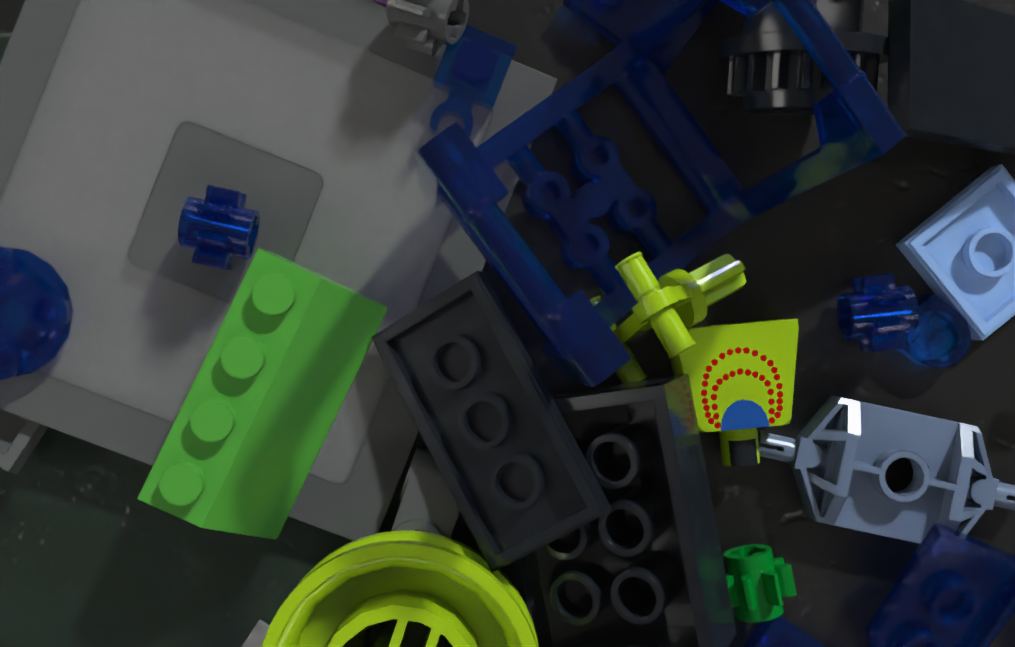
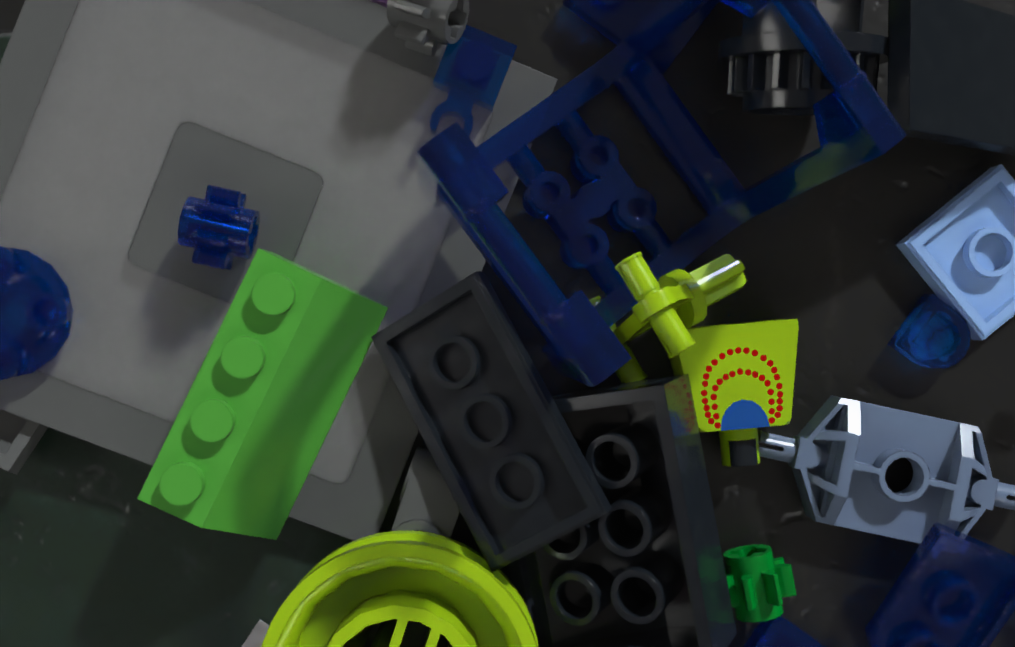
clear blue gear [837,273,919,353] -> none

